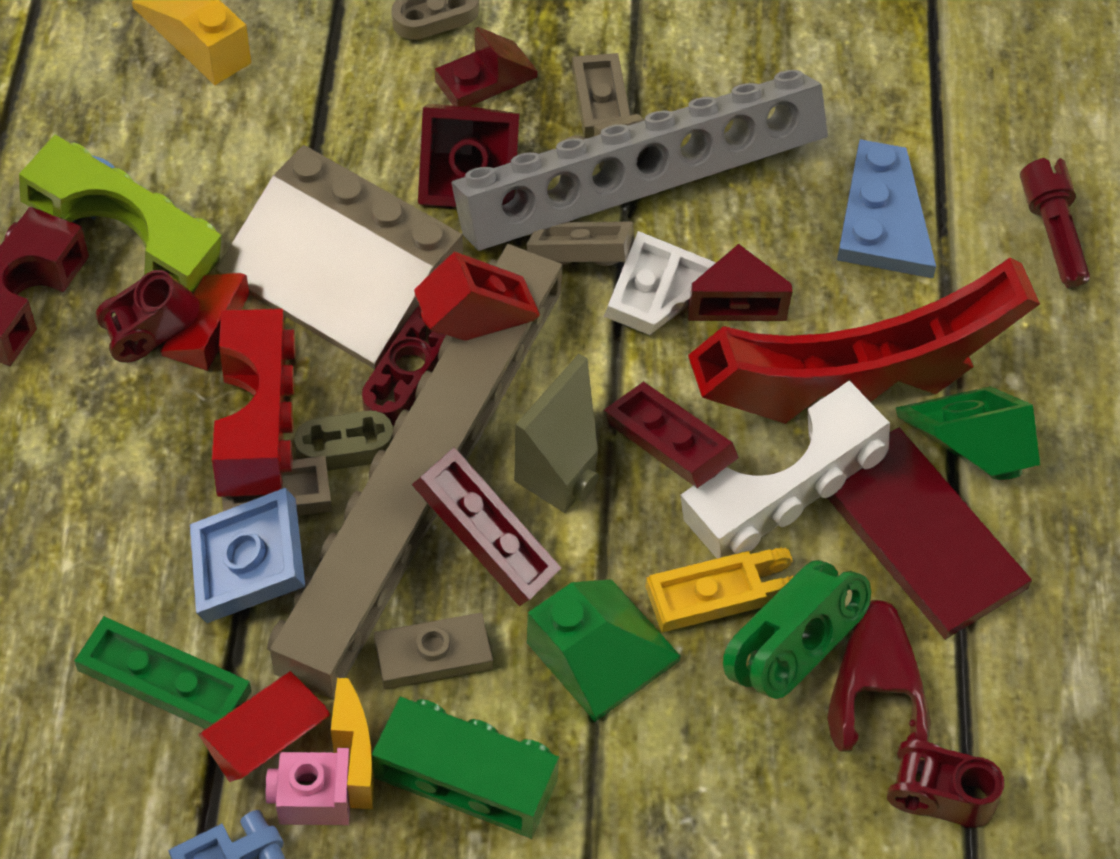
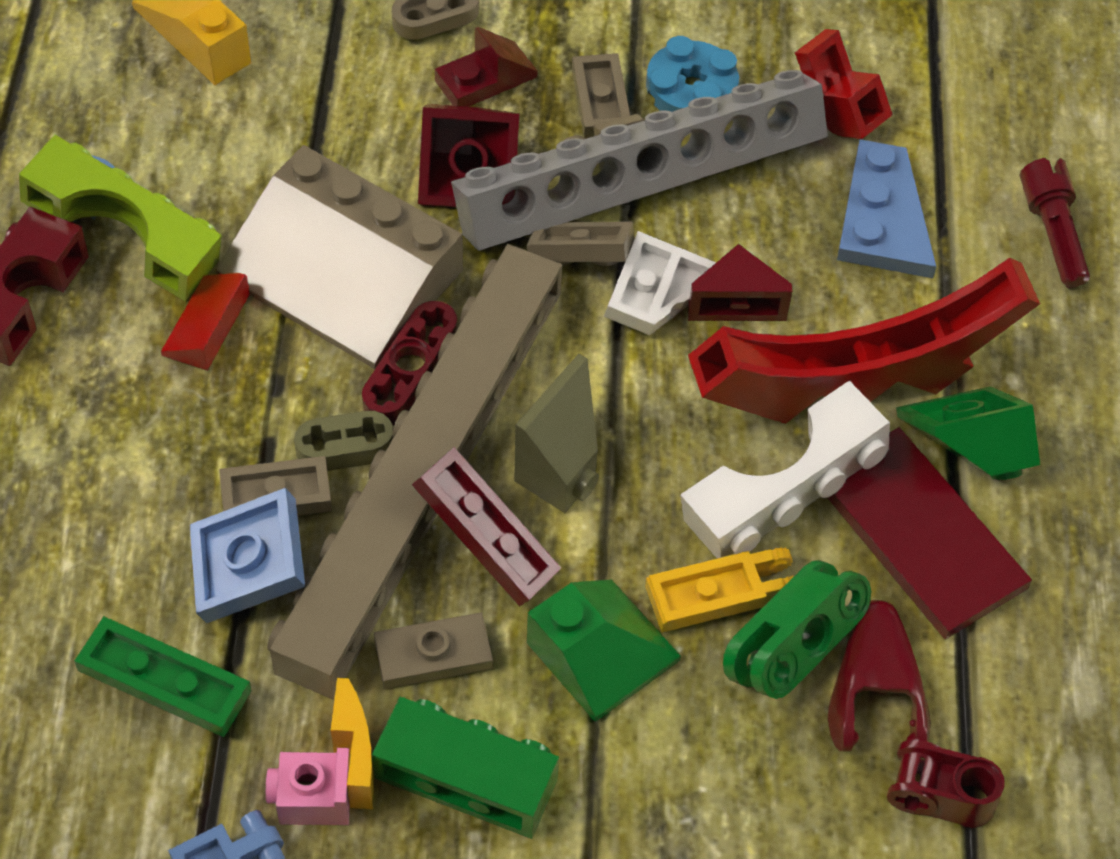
dark red piece [96,270,200,363] -> none
red slope [198,671,331,782] -> none
red arch [212,308,296,497] -> none
red slope [414,251,540,341] -> none
dark red plate [604,381,739,489] -> none
none -> dark azure plate [646,36,739,112]
none -> red brick [794,29,893,139]

